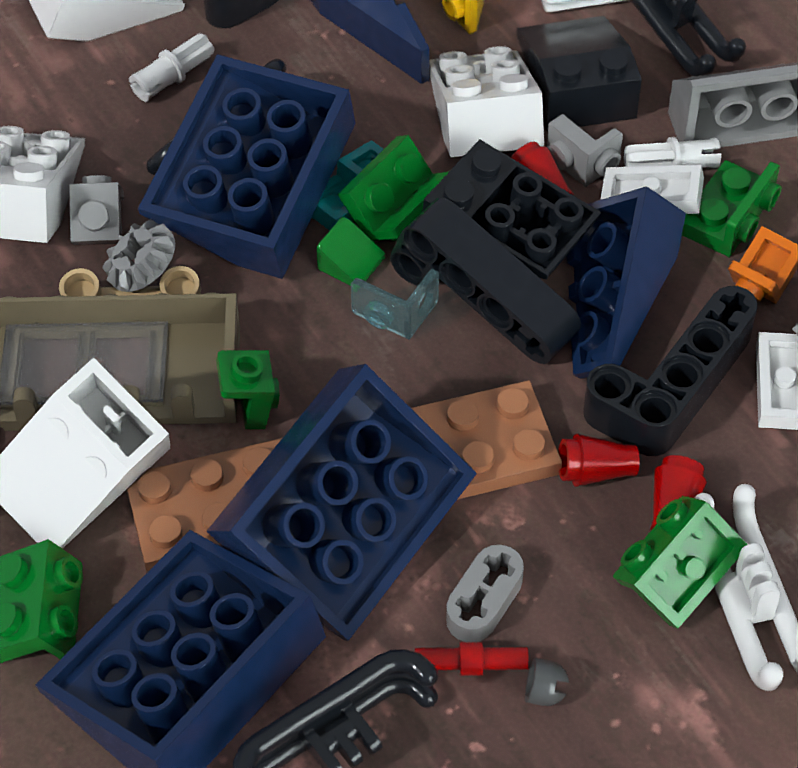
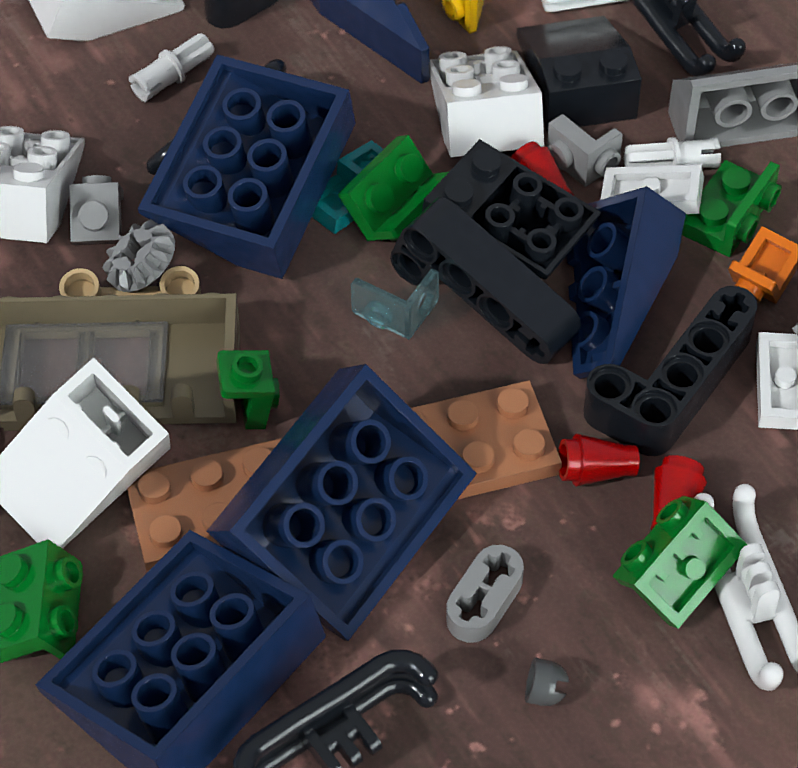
green slope [316,217,385,290] -> none
red bar [415,642,528,676] -> none

